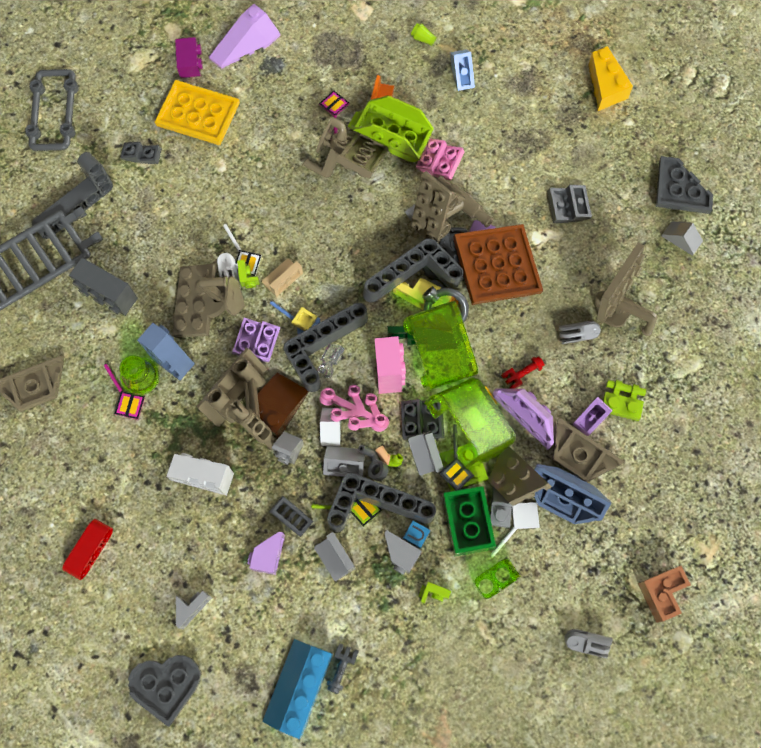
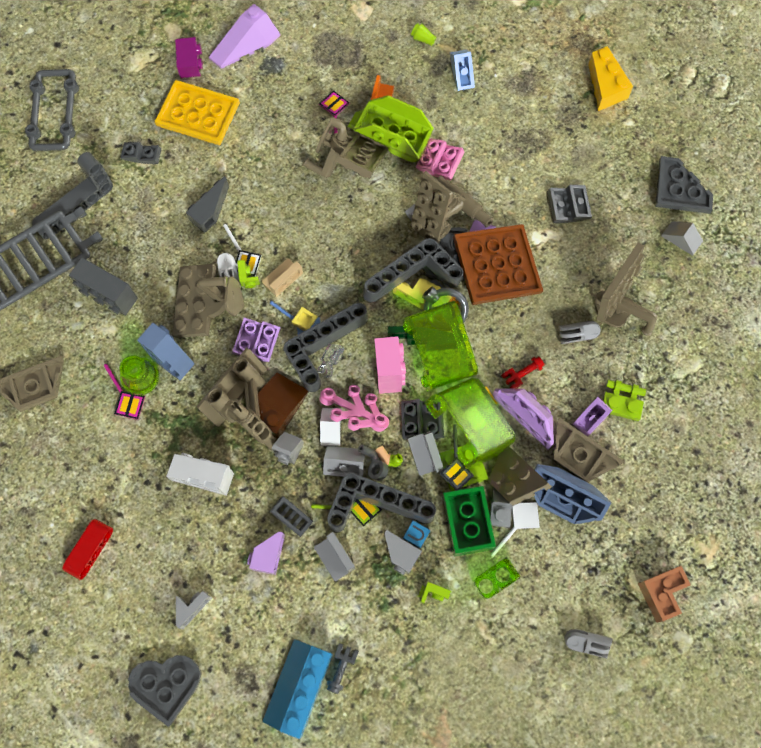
none -> dark grey slope [186,176,229,234]

